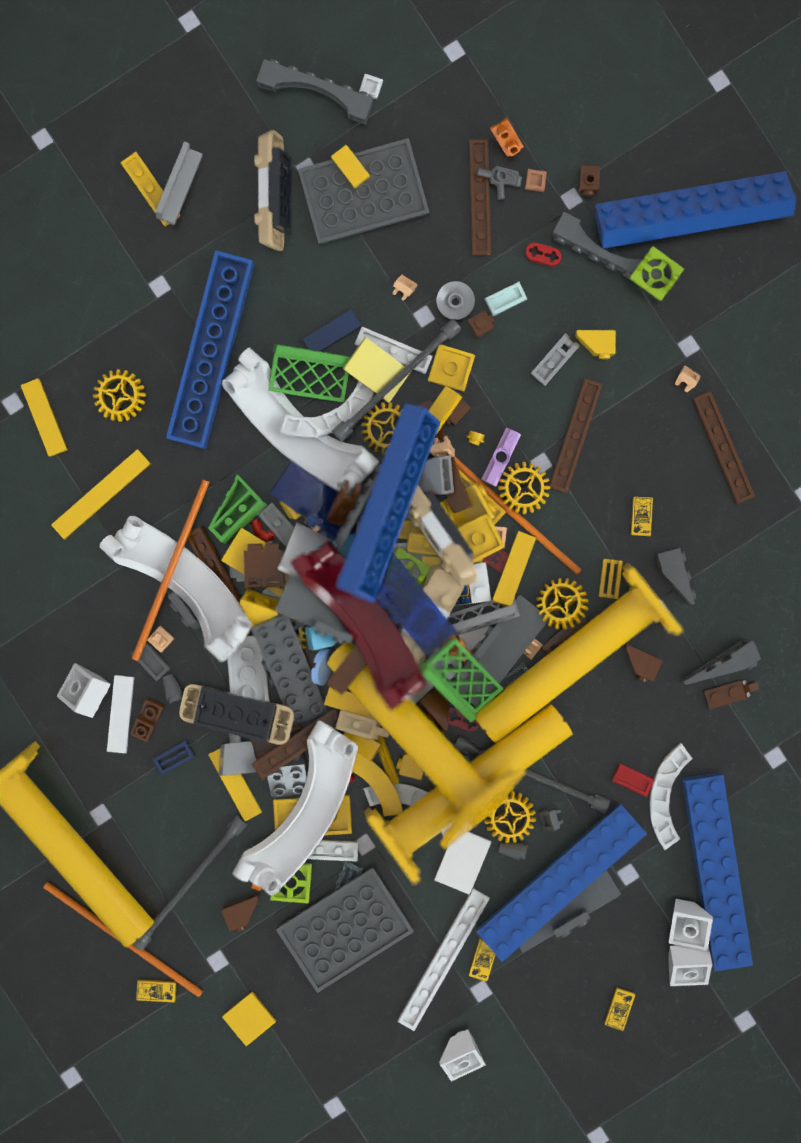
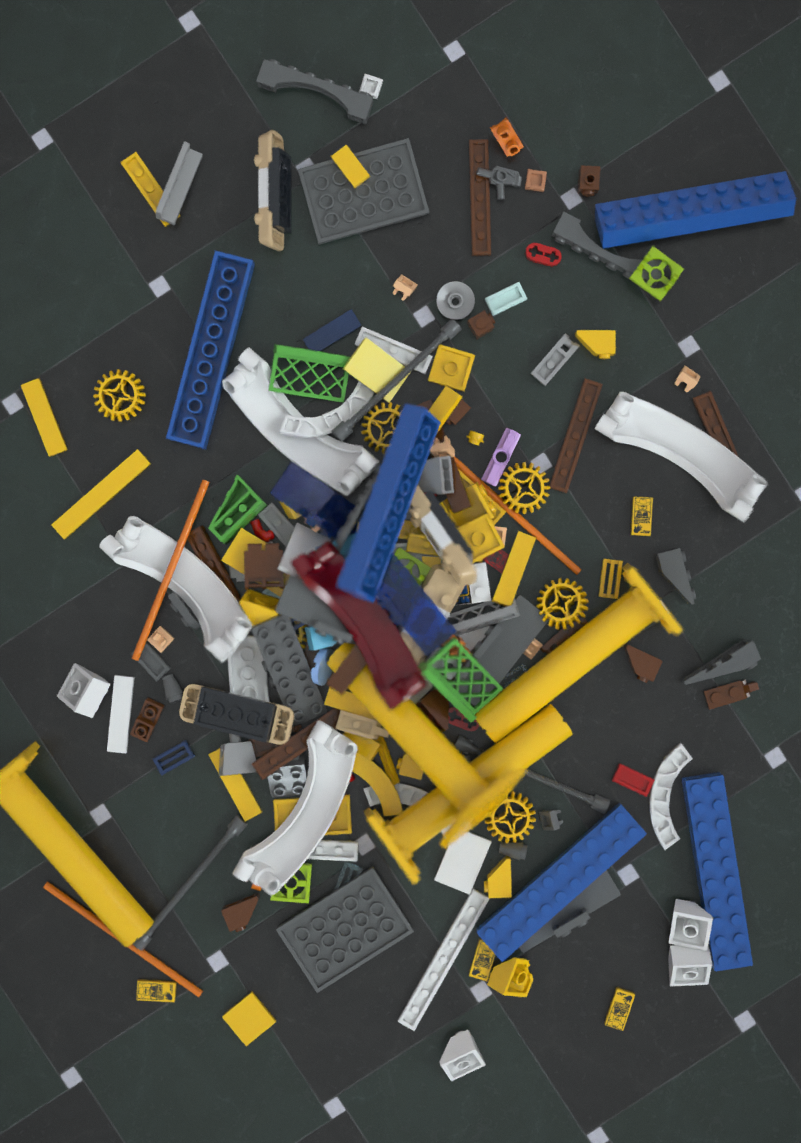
reddish brown hinge [326,479,361,527] -> none
none -> yellow slope [484,856,512,898]
none -> yellow slope [487,957,533,997]
none -> white panel [595,392,767,522]

